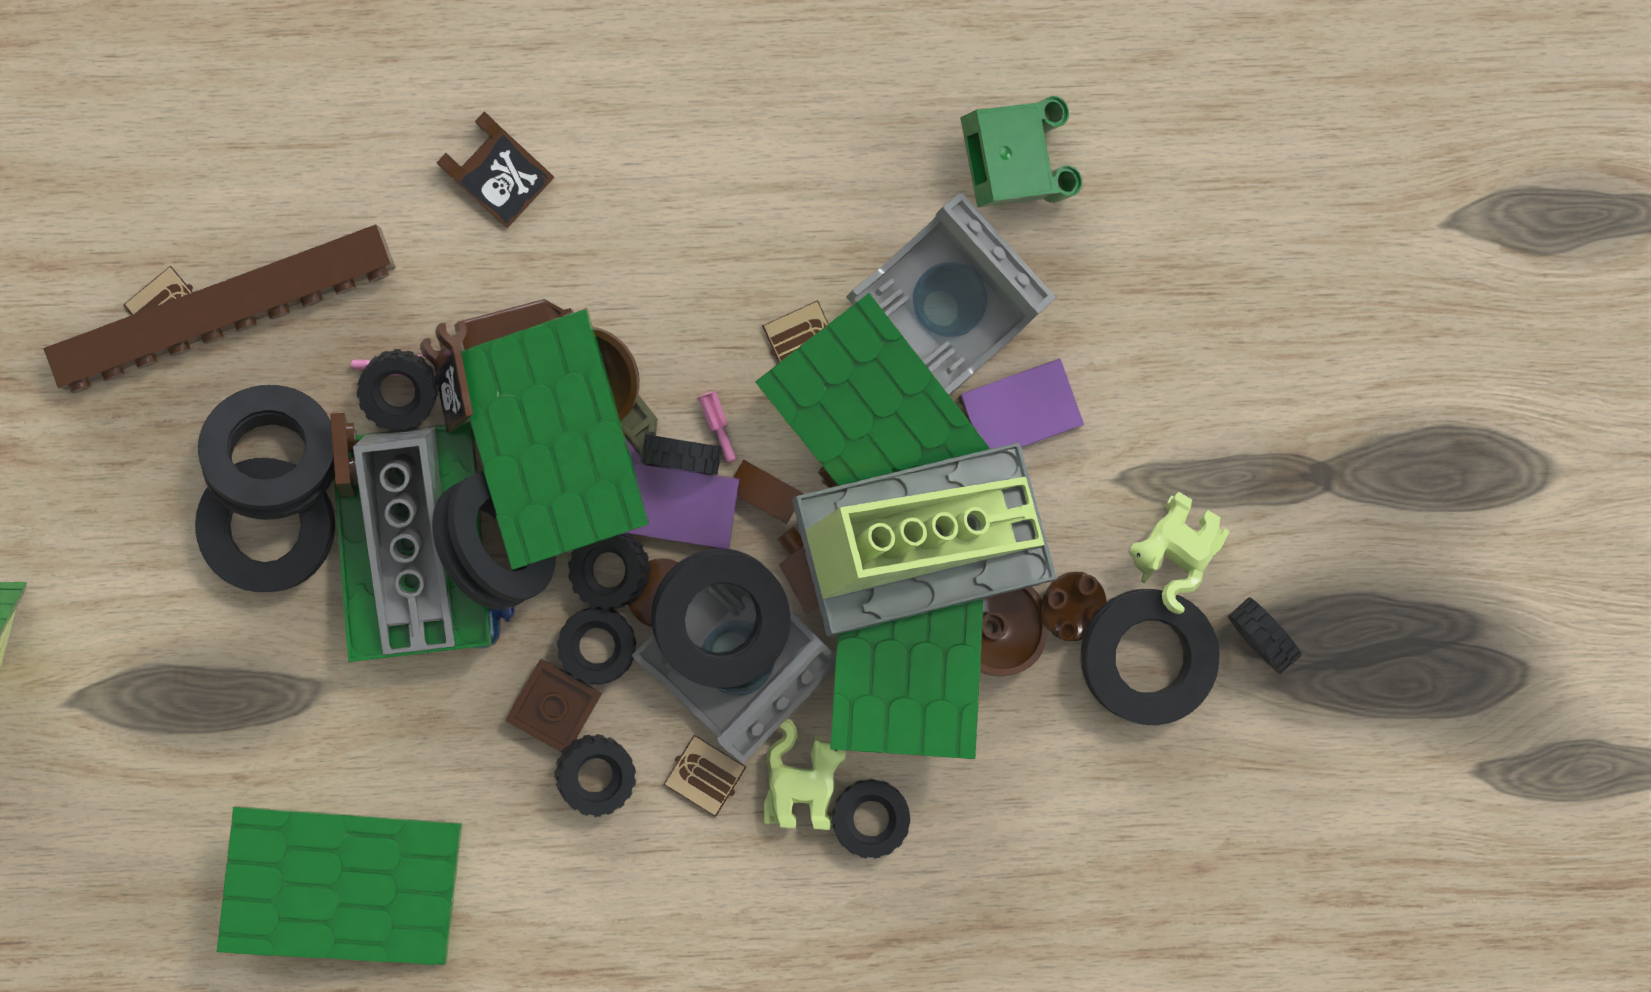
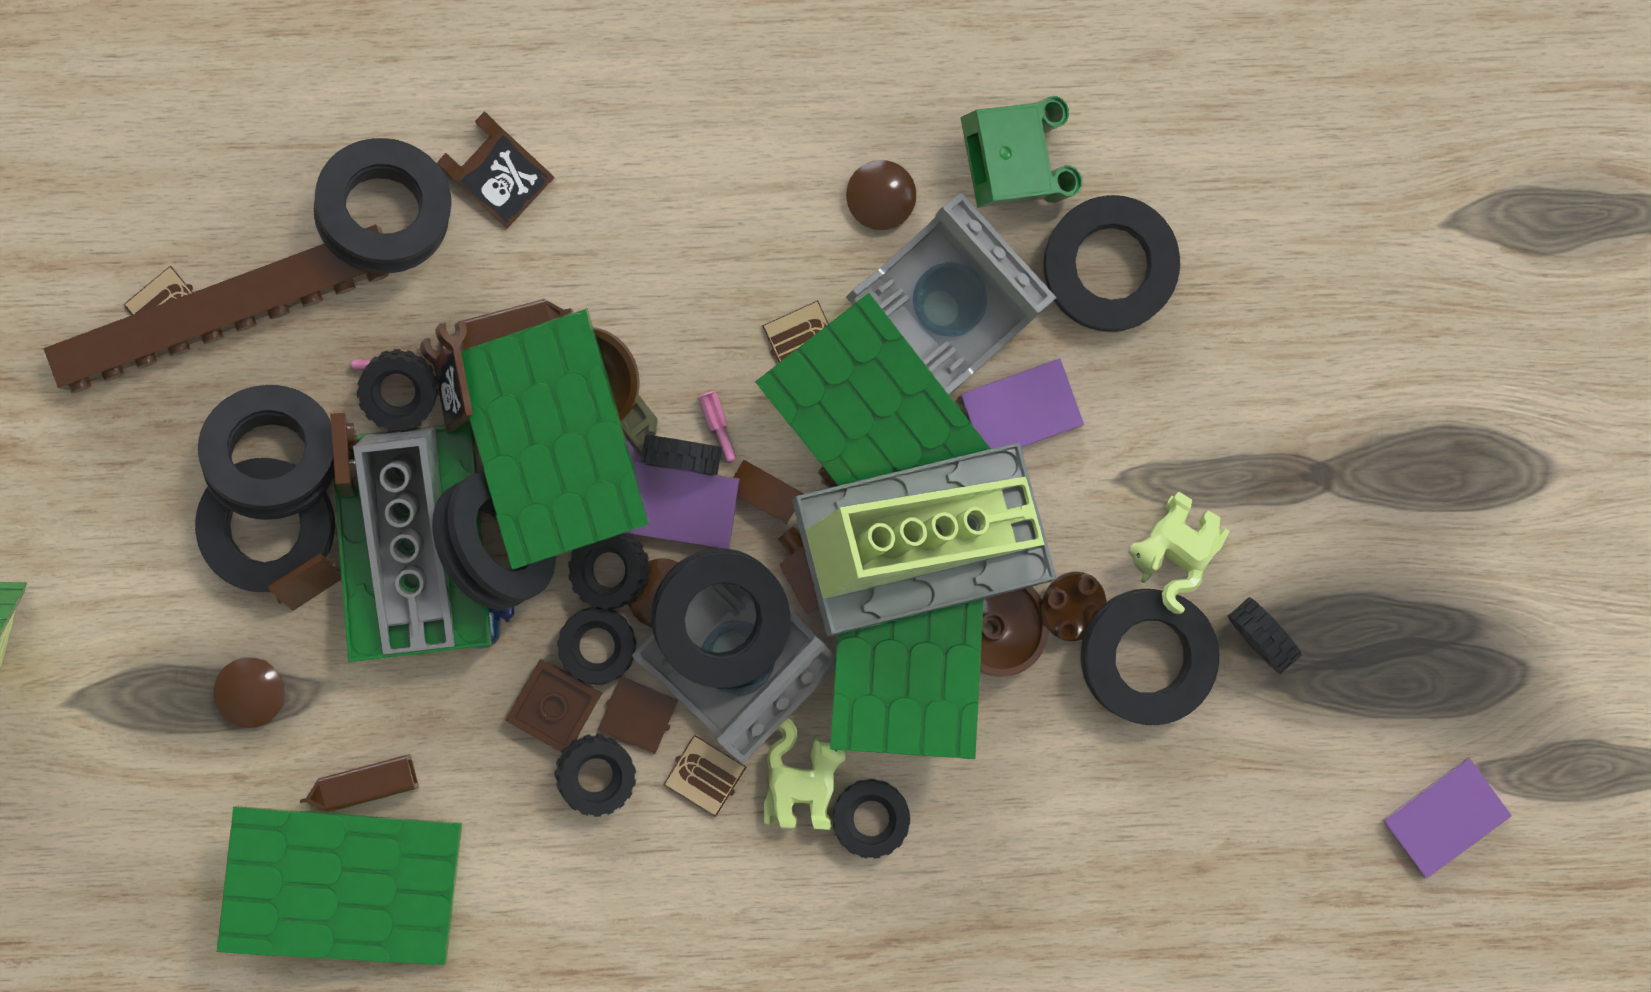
none -> reddish brown dish [214,657,284,728]
none -> reddish brown piece [268,553,342,611]
none -> reddish brown piece [300,754,419,813]
none -> black tyre [314,138,452,274]
none -> reddish brown piece [599,676,678,754]
none -> reddish brown dish [846,160,916,231]
none -> black tyre [1044,195,1180,332]
none -> medium lavender tile [1382,758,1512,879]

